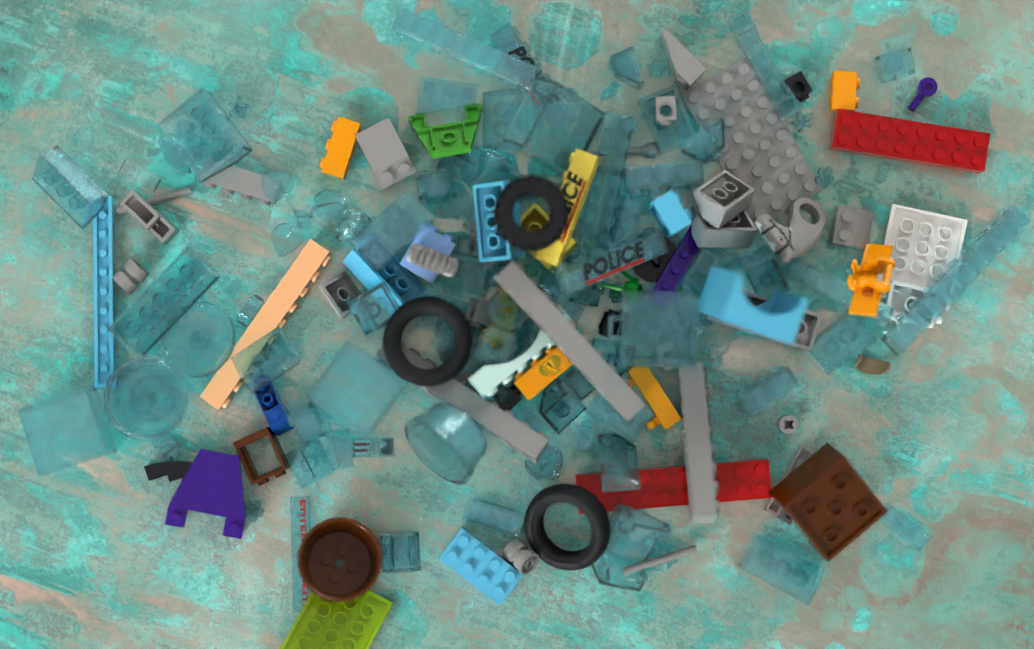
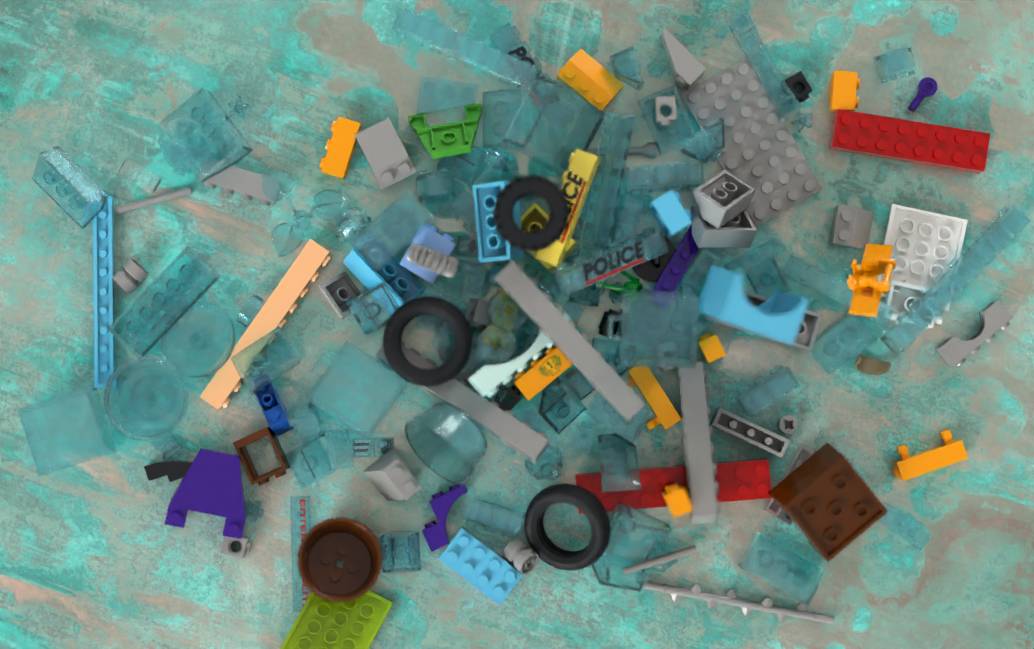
light grey slope [119,189,179,244] -> none
light grey animal [755,197,825,266] -> none
clear light blue plant [815,167,834,189] -> none
none -> light grey brick [220,536,252,558]
none -> light grey slope [364,447,422,501]
none -> dark purple arch [422,483,468,552]
none -> light orange slope [556,49,625,114]
none -> light grey plant [644,581,834,624]
none -> light orange brick [661,483,693,518]
none -> light orange brick [695,332,726,364]
none -> light grey brick [710,407,790,458]
none -> light orange brick [892,429,968,481]
none -> light grey arch [935,300,1013,367]

